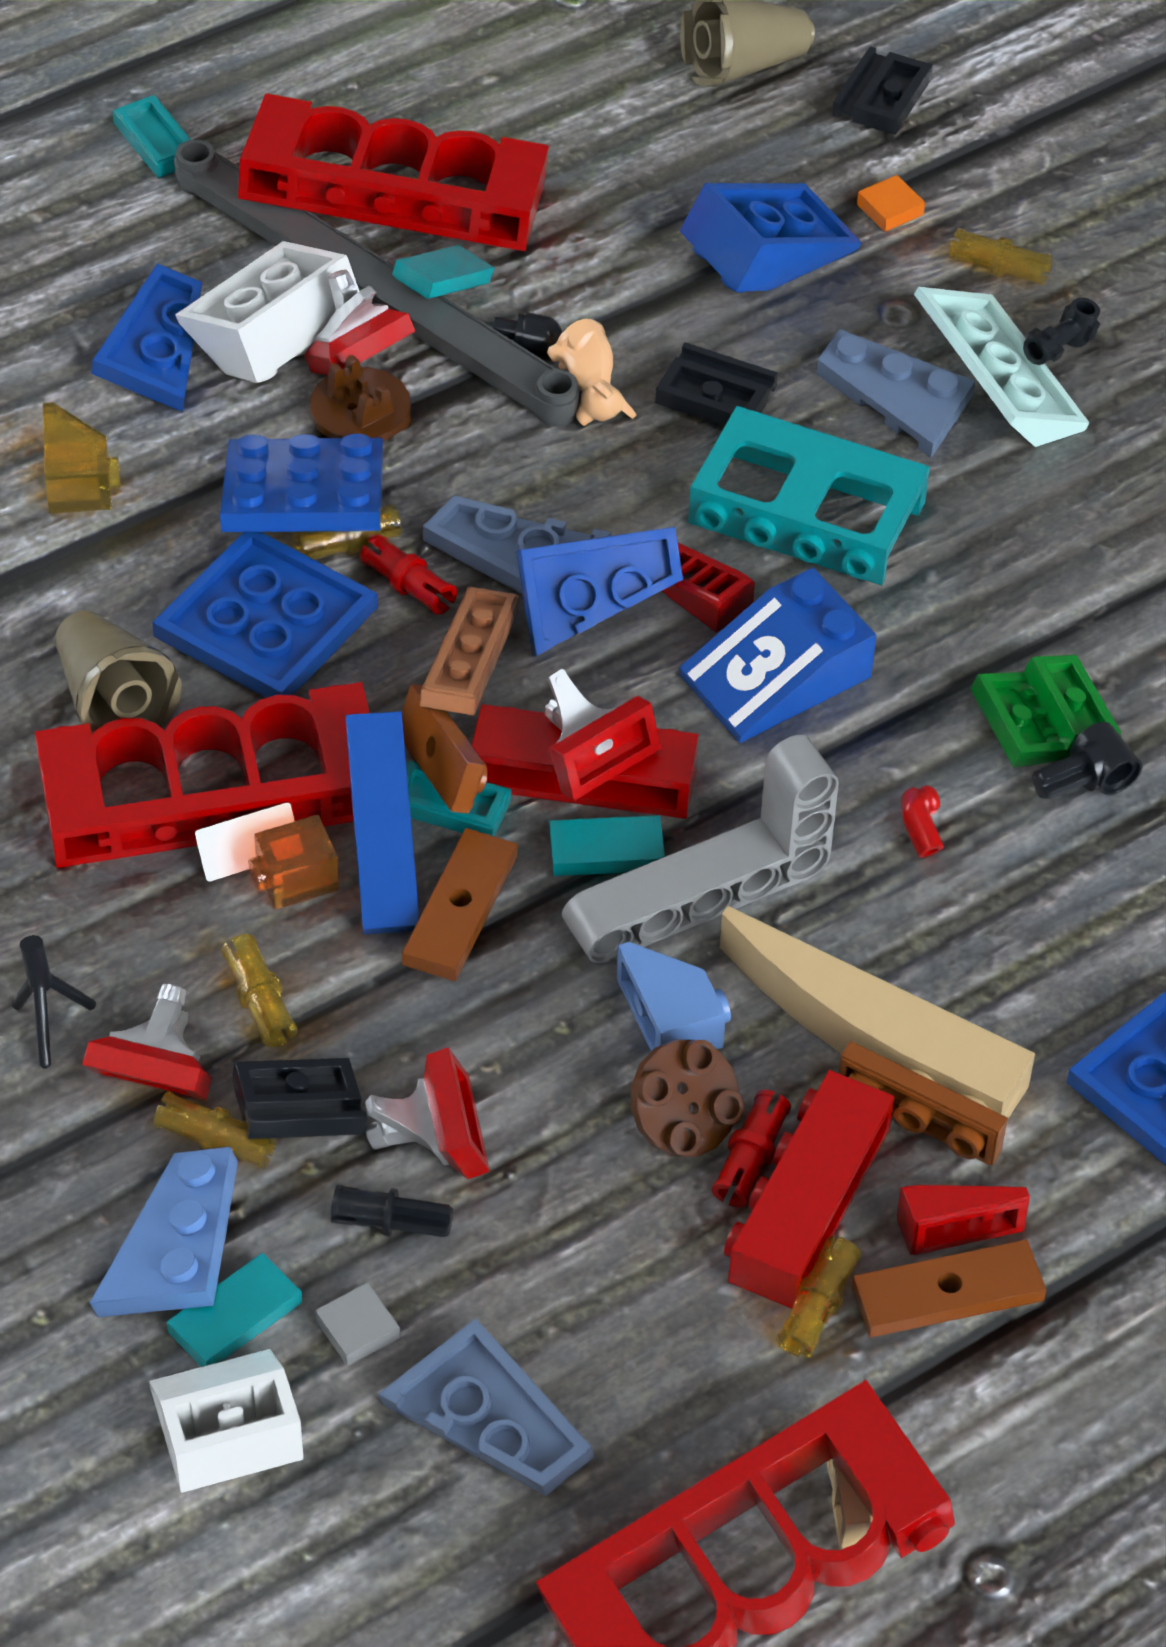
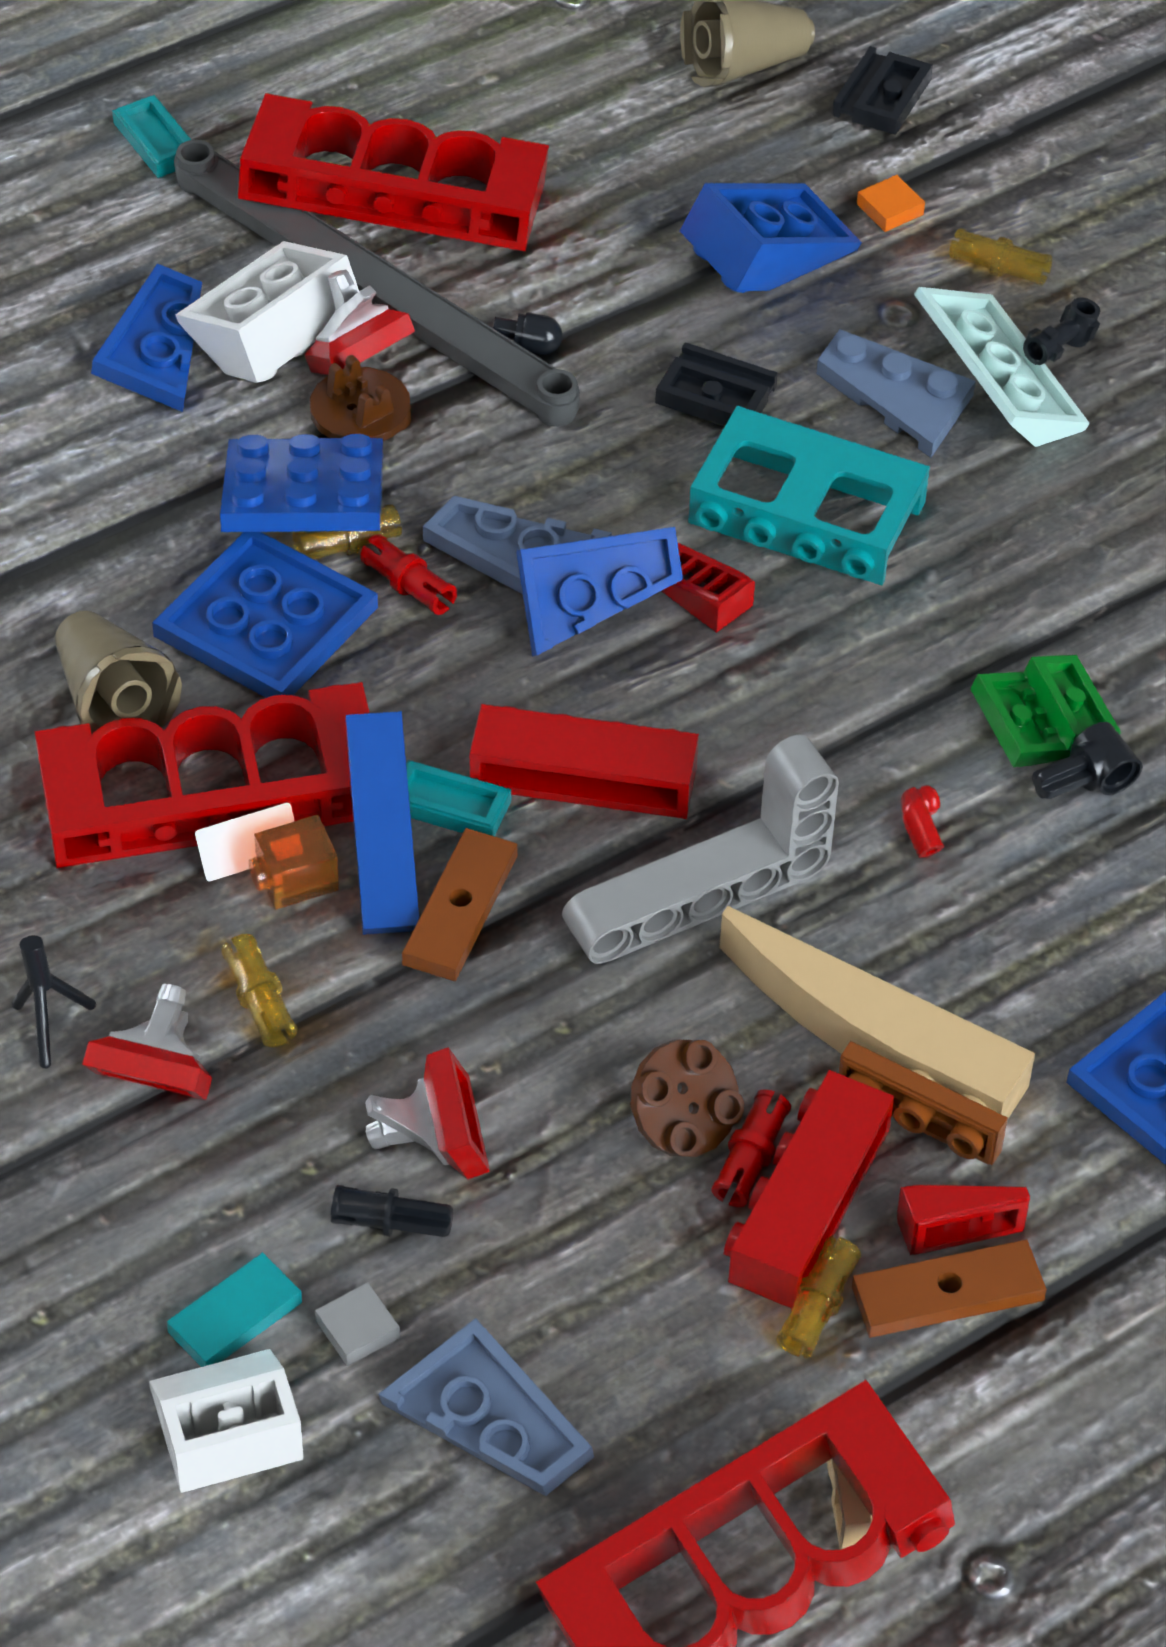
clear yellow slope [43,402,121,513] -> none
medium blue wing [90,1147,238,1317] -> none
clear yellow pin [153,1091,278,1170] -> none
black plate [231,1058,367,1139] -> none
teal tile [392,245,494,299] -> none
dark orange tile [402,684,487,814] -> none
nougat tile [420,587,519,716] -> none
red piece [544,669,662,801] -> none
light nougat animal [547,318,637,426] -> none
teal tile [549,815,665,876] -> none
medium blue slope [617,942,731,1051] -> none
blue slope [679,567,876,743] -> none

